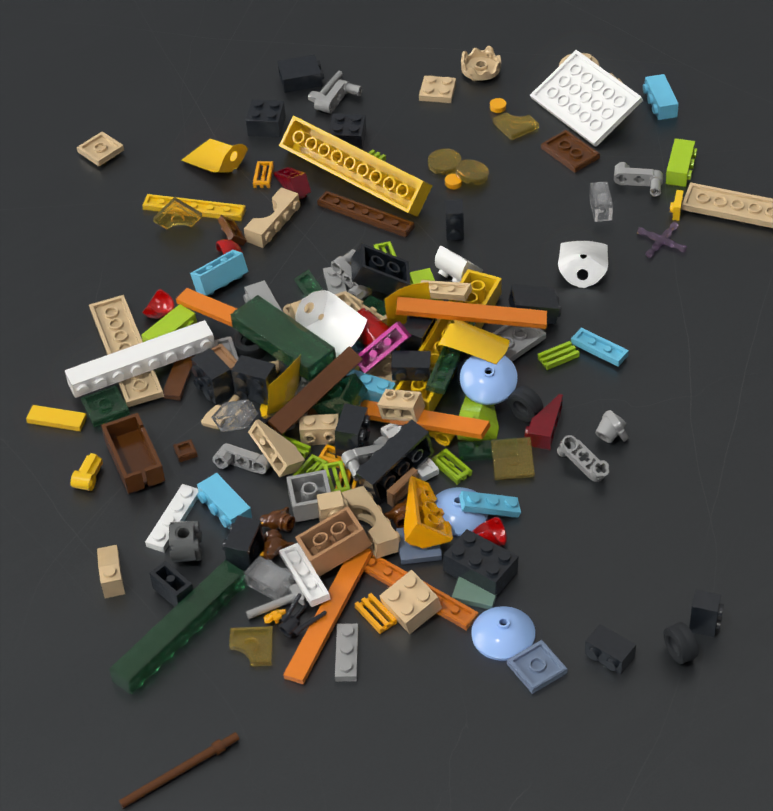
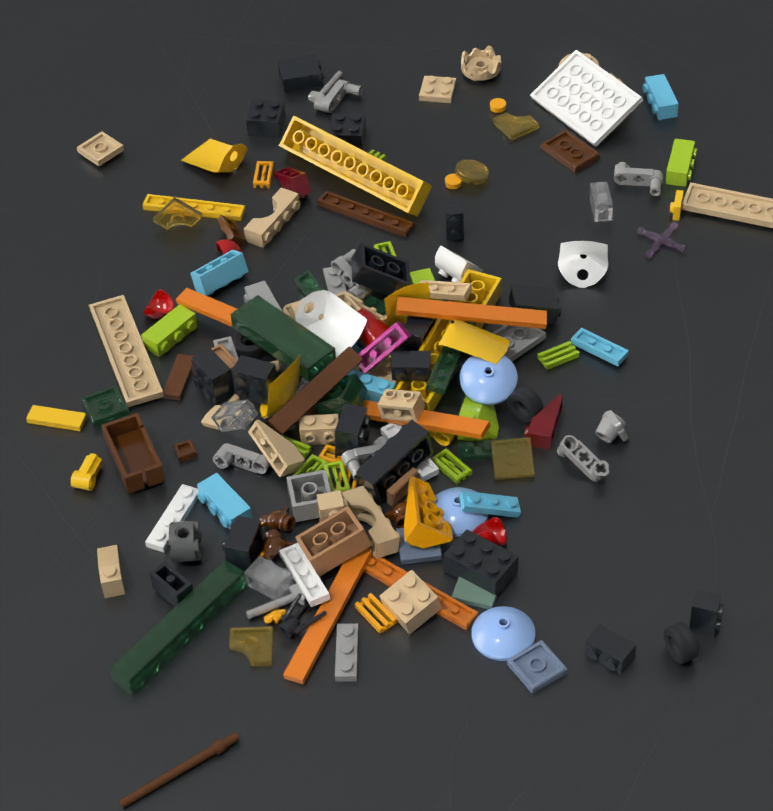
white brick [65,320,215,398] -> none
clear yellow tile [428,149,461,175] -> none

